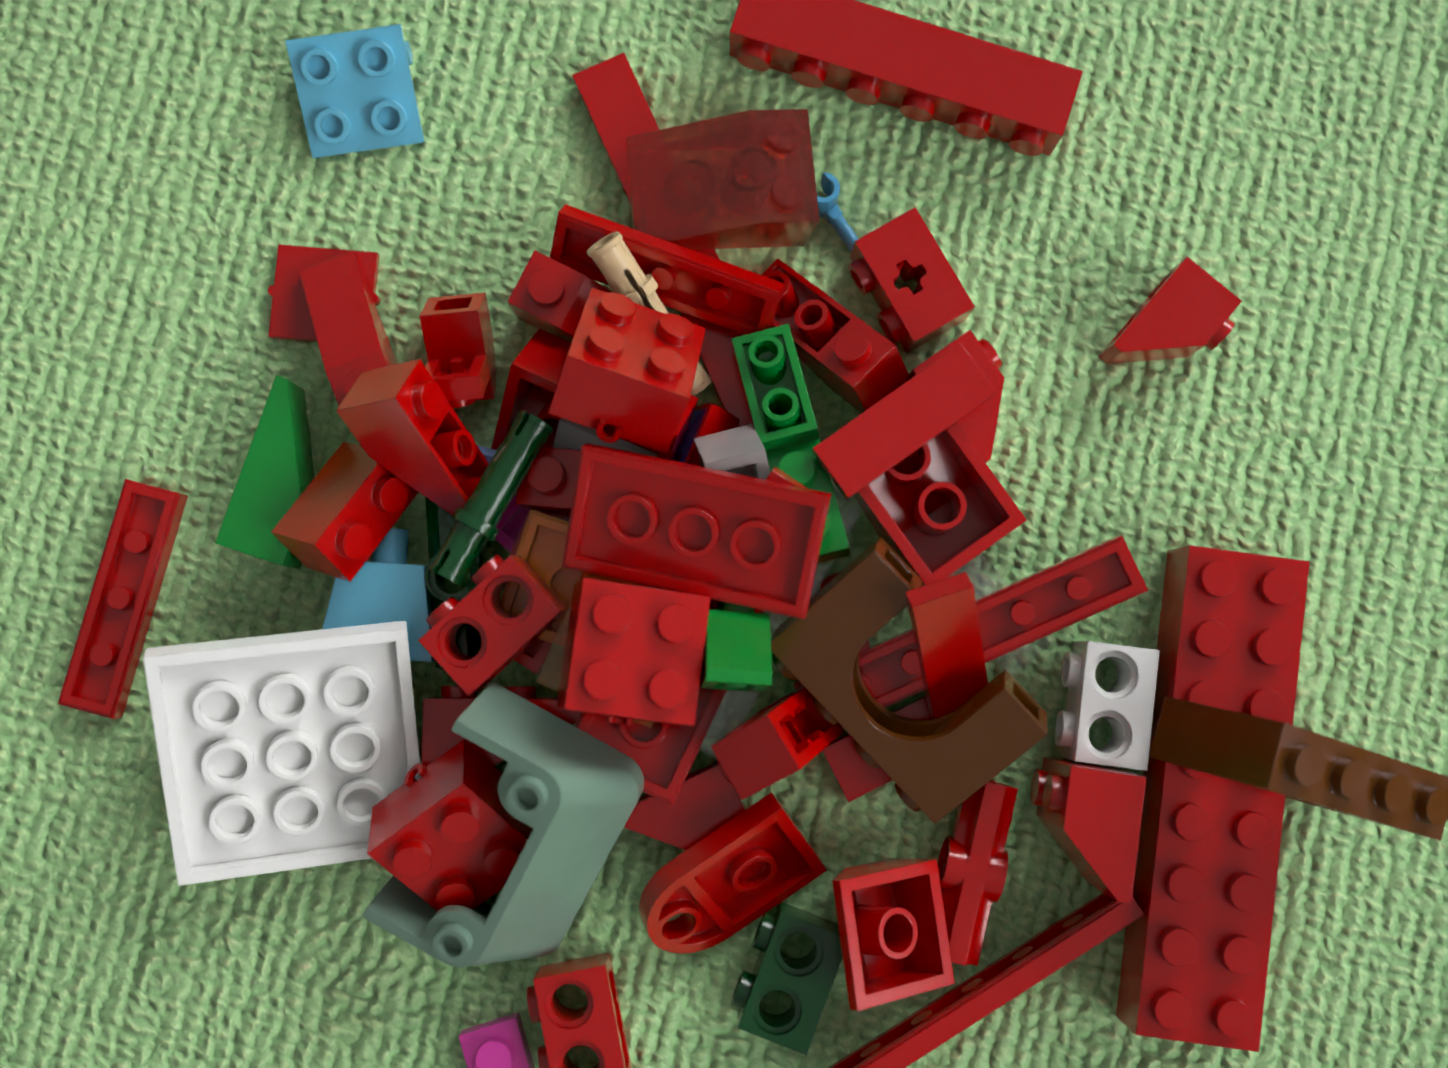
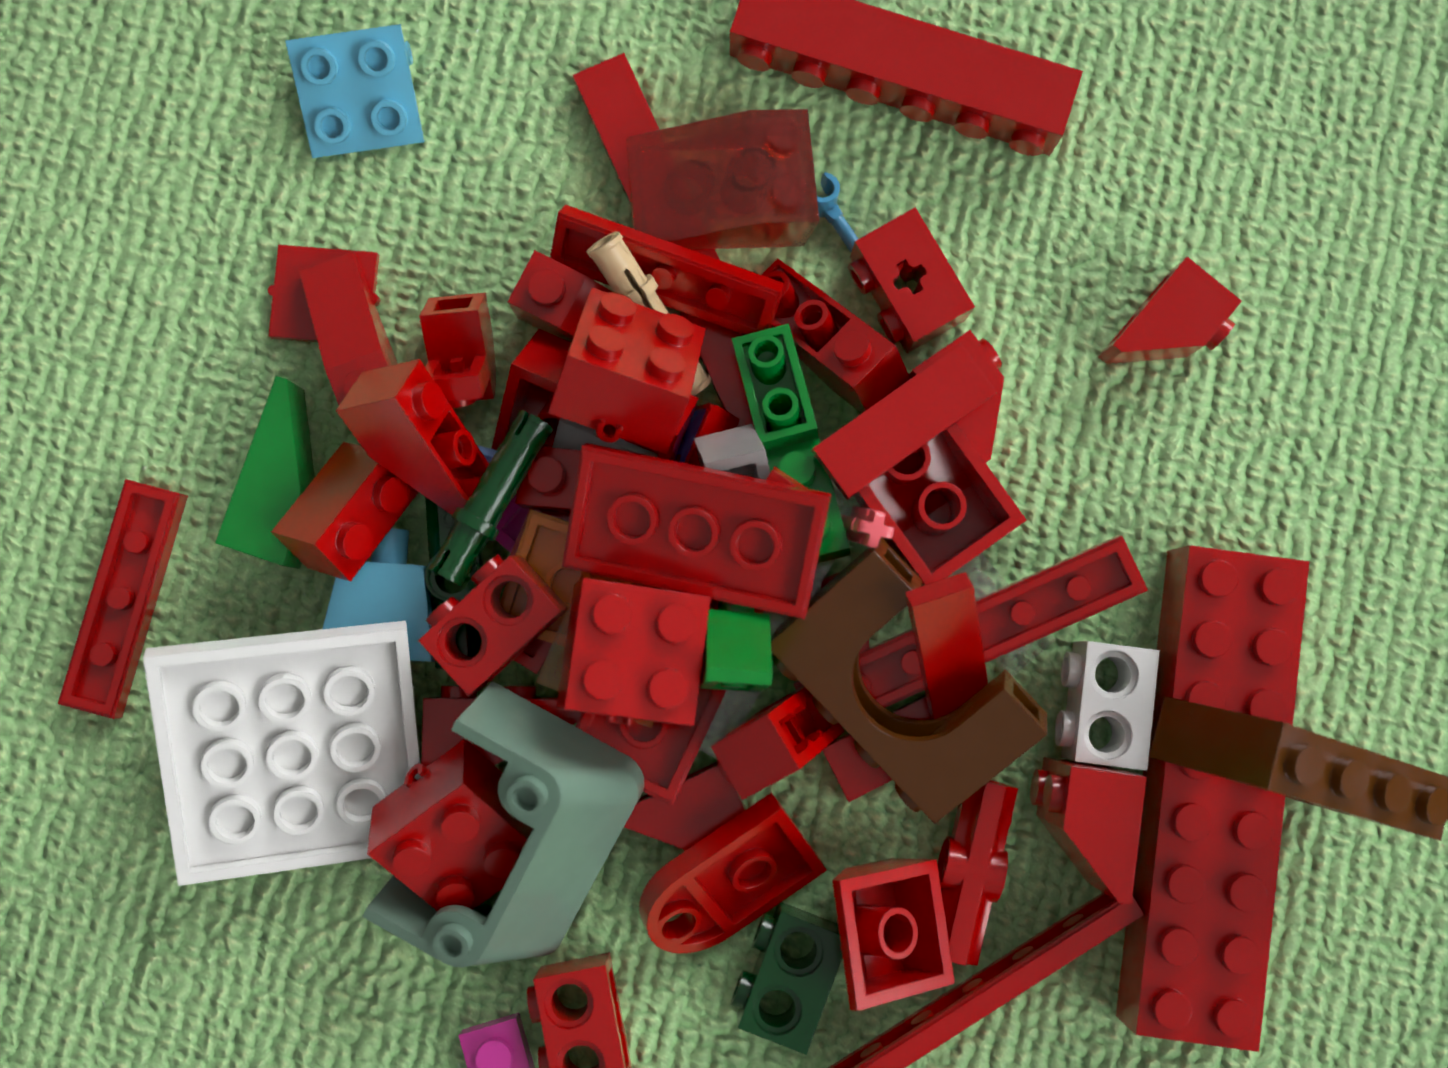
none -> coral axle [841,506,894,548]

